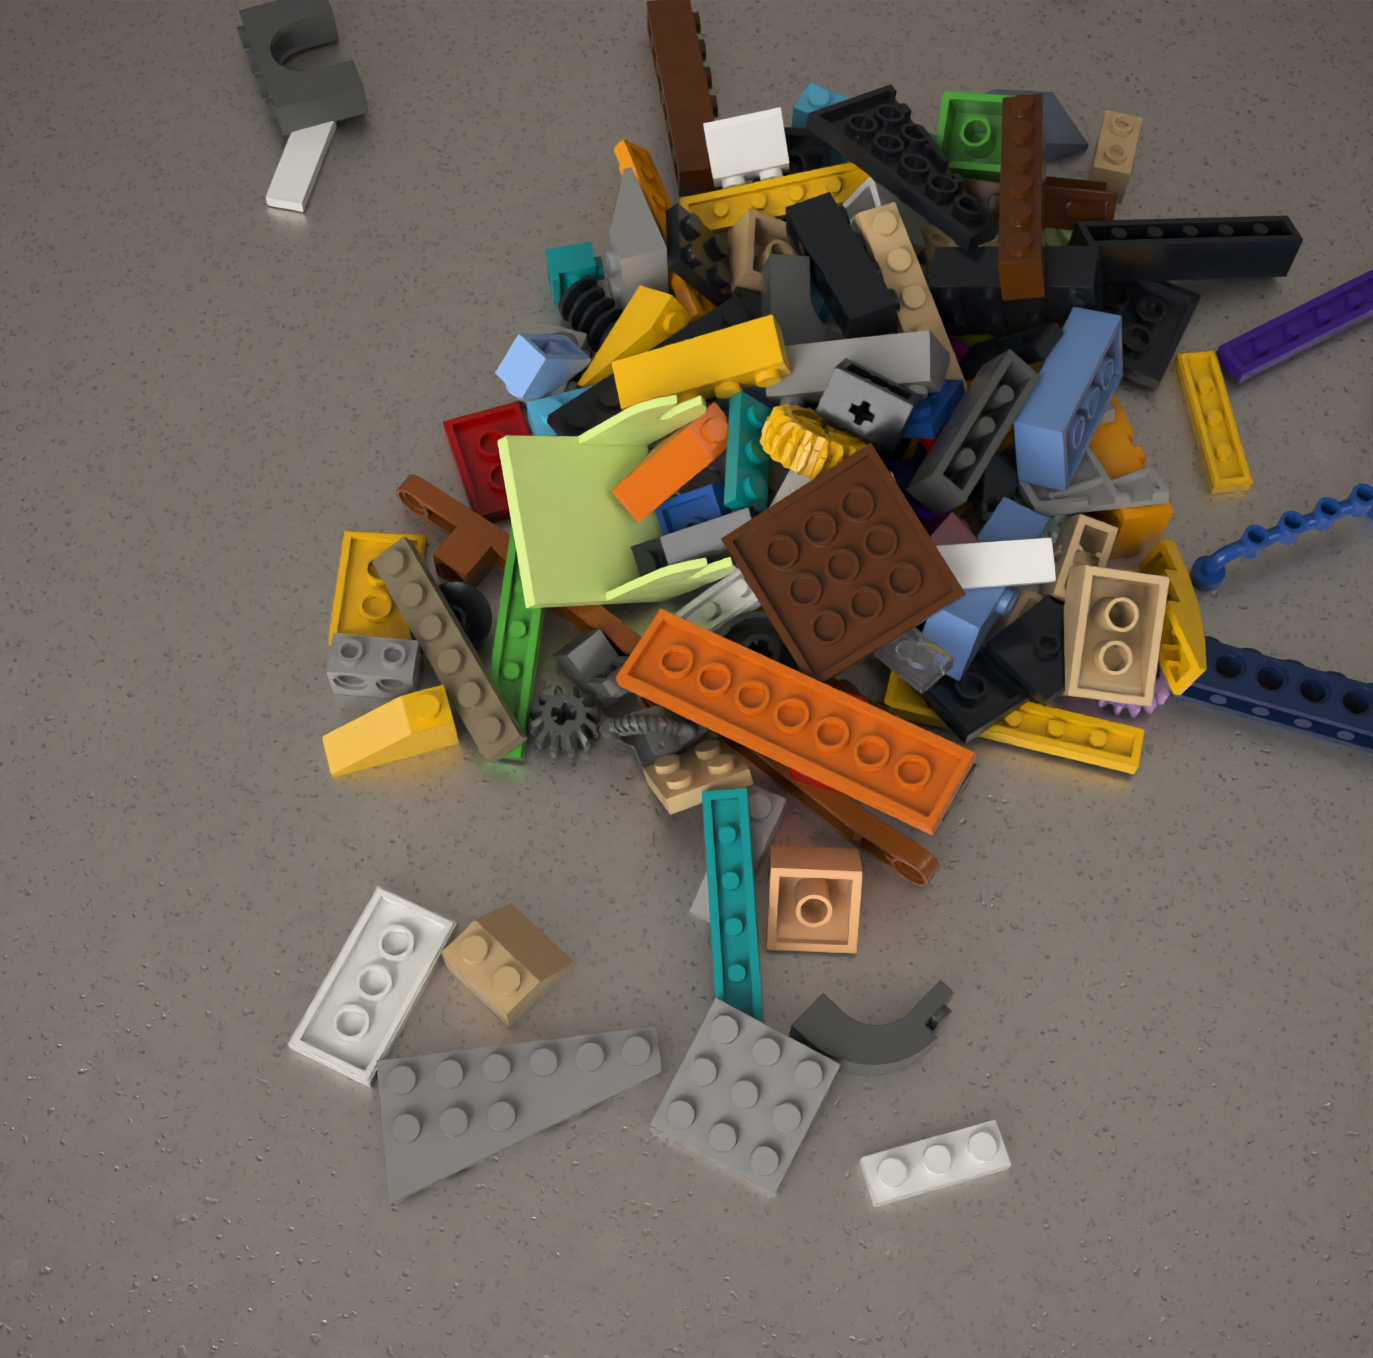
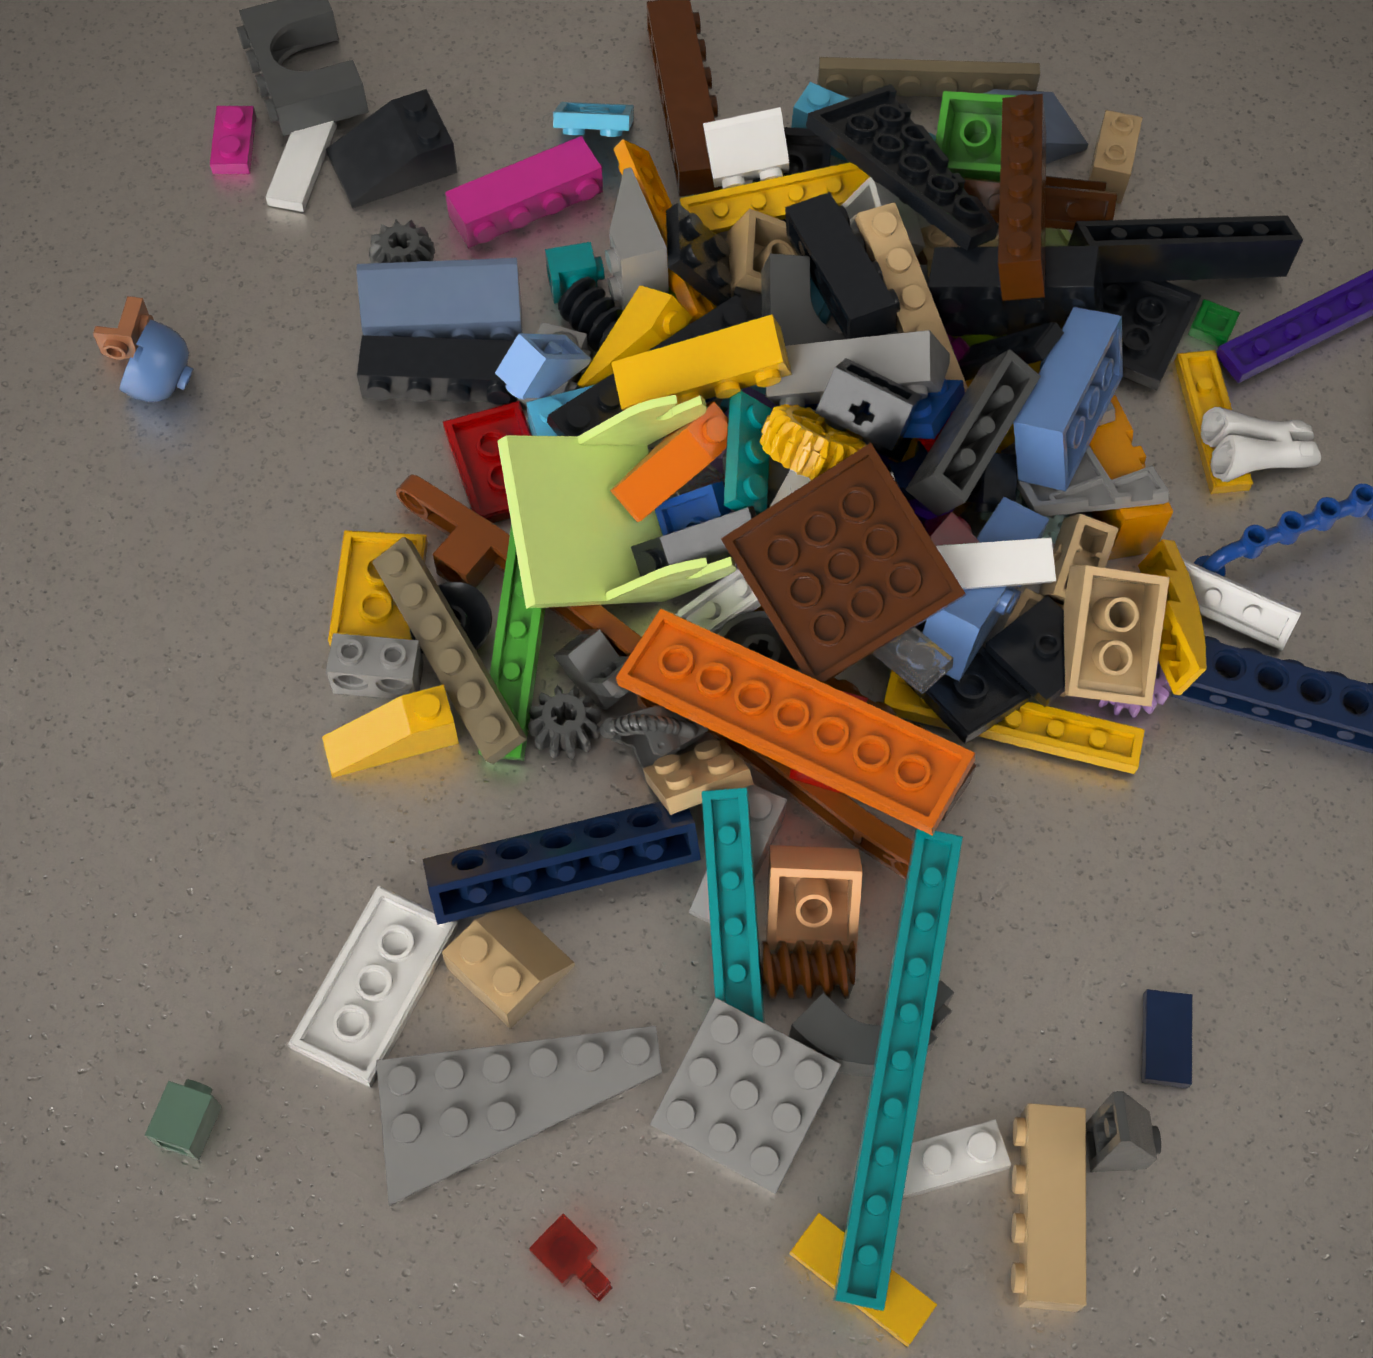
none -> nougat bracket [93,296,154,360]
none -> medium blue cylinder [119,319,194,402]
none -> sand green brick [145,1079,222,1160]
none -> dark pink plate [210,106,256,174]
none -> black slope [326,89,457,208]
none -> sand blue slope [357,258,523,341]
none -> black brick [357,335,518,405]
none -> dark grey gear [369,219,435,263]
none -> dark blue brick [423,801,701,925]
none -> dark pink brick [445,136,603,249]
none -> clear red plate [529,1213,613,1302]
none -> medium azure plate [553,102,634,137]
none -> reddish brown piece [761,940,856,999]
none -> yellow tile [790,1213,937,1347]
none -> dark tan plate [817,57,1040,98]
none -> teal plate [833,829,963,1311]
none -> tan brick [1011,1103,1087,1312]
none -> dark grey slope [1086,1091,1161,1172]
none -> dark blue tile [1142,989,1193,1088]
none -> white tile [1183,559,1301,651]
none -> green tile [1188,299,1240,347]
none -> white piece [1201,407,1321,482]

